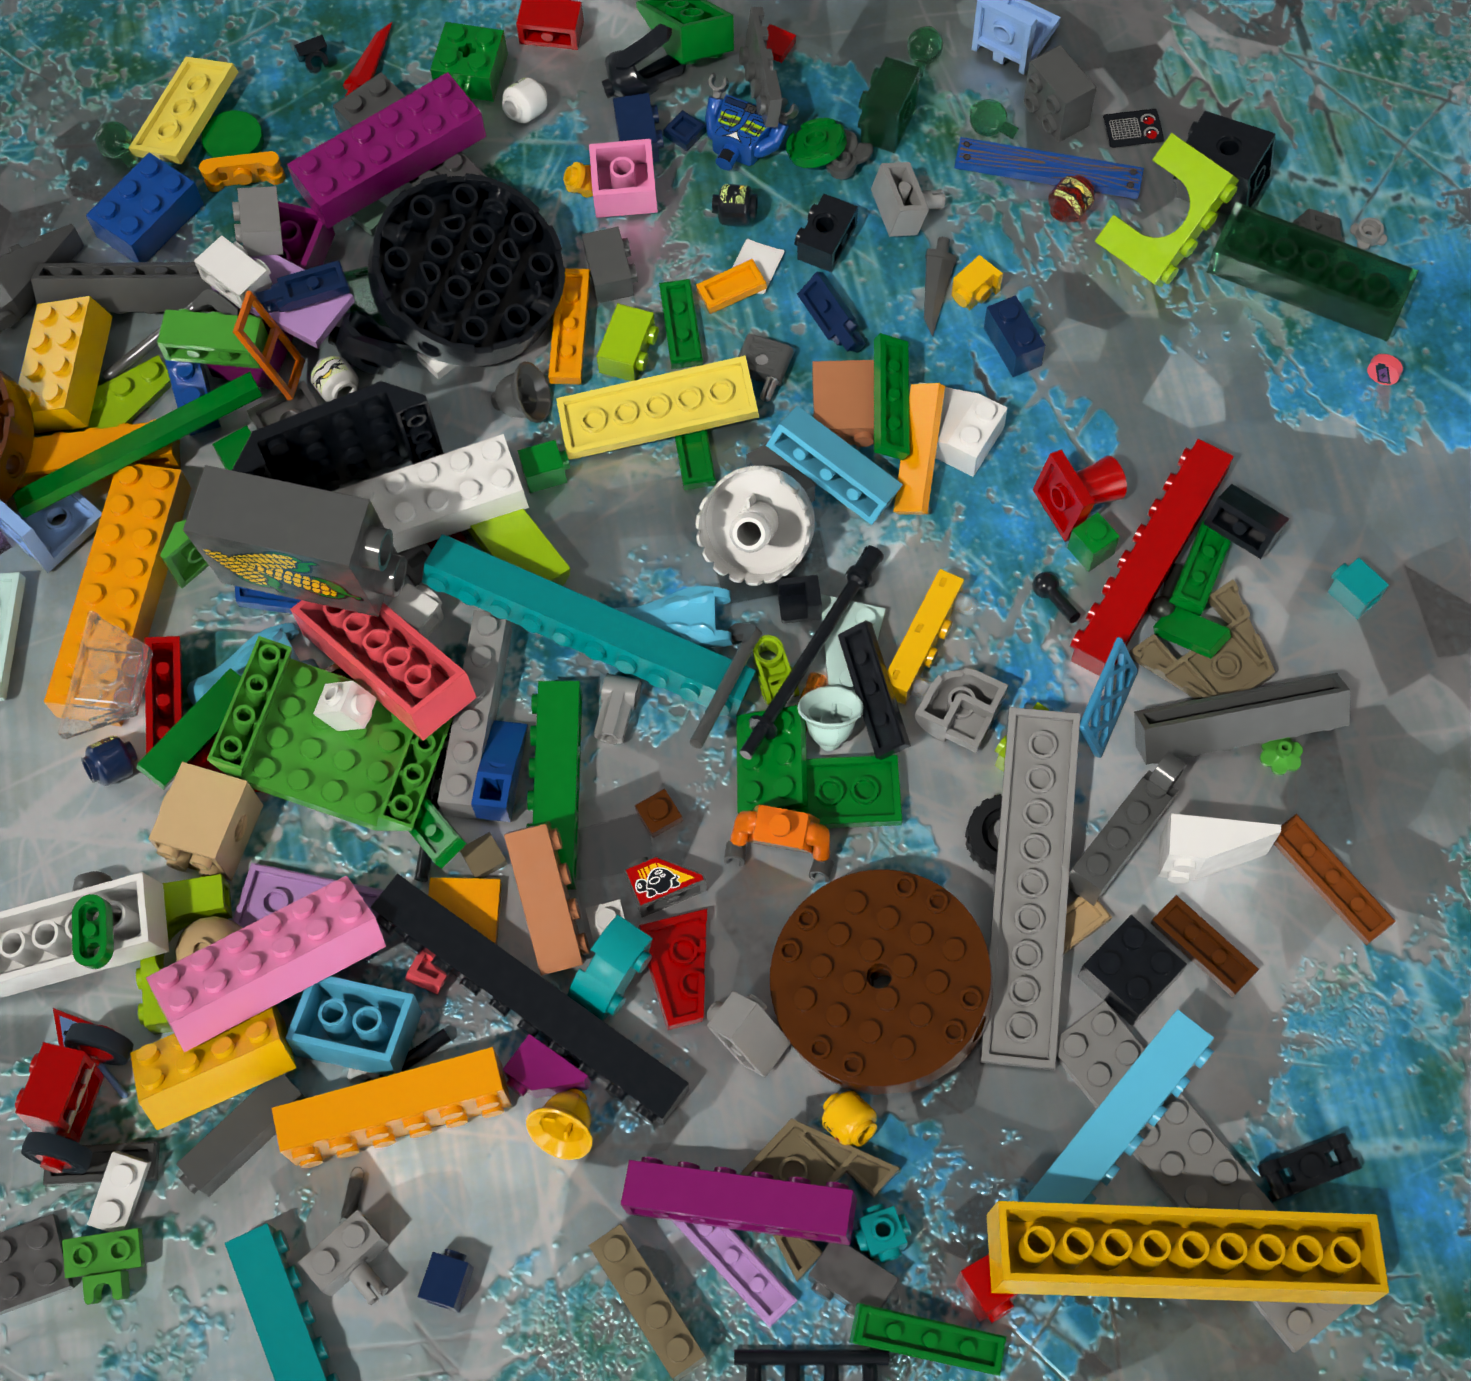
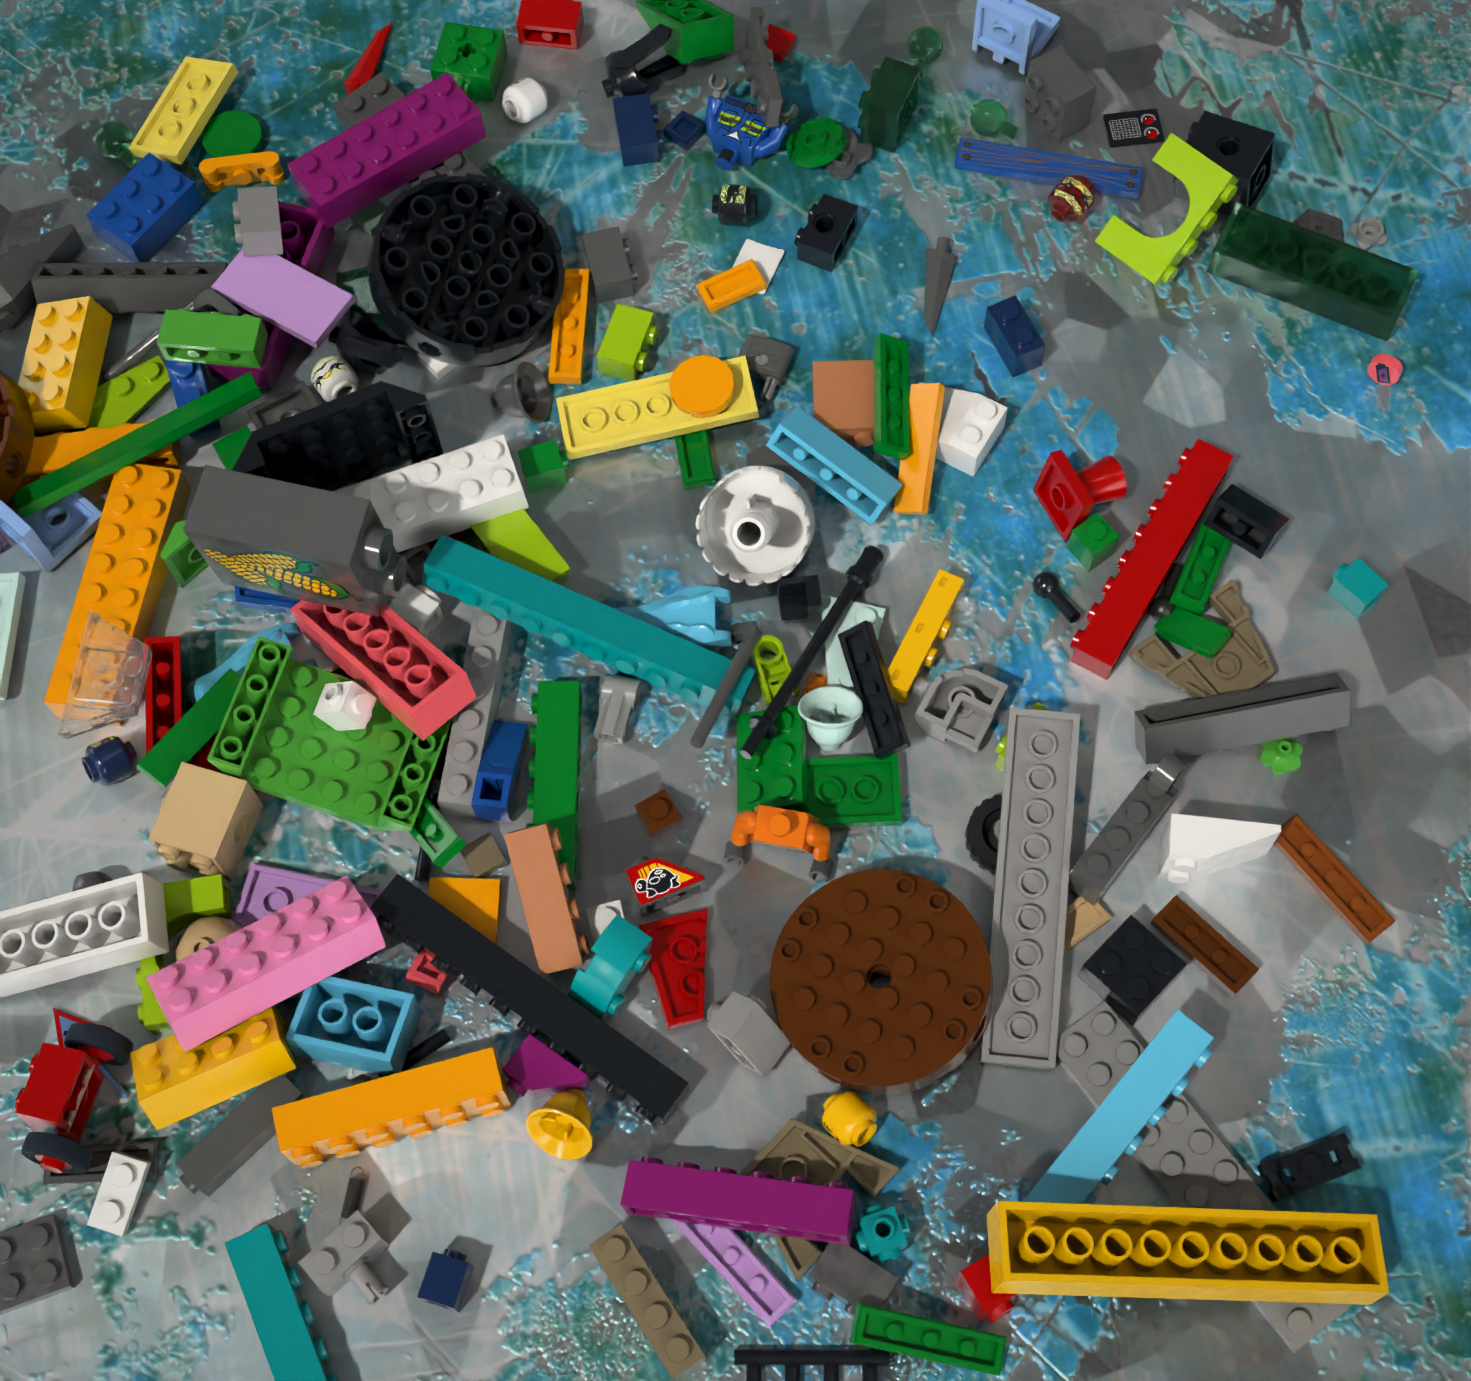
bright green plate [62,1228,145,1305] -> none
green plate [72,894,114,969] -> none
white brick [194,235,273,309] -> none
orange window [233,290,305,400] -> none
dark blue hinge [256,260,350,313] -> none
black tile [294,35,328,73] -> none
yellow plate [563,162,593,198] -> none
bright pink brick [589,139,658,218] -> none
green tile [659,279,703,369] -> none
dark blue hinge [797,271,866,353] -> none
light grey brick [871,162,945,237] -> none
yellow brick [951,255,1003,310] -> none
dark azure window [1079,637,1138,758] -> none
none -> light orange tile [669,355,735,418]

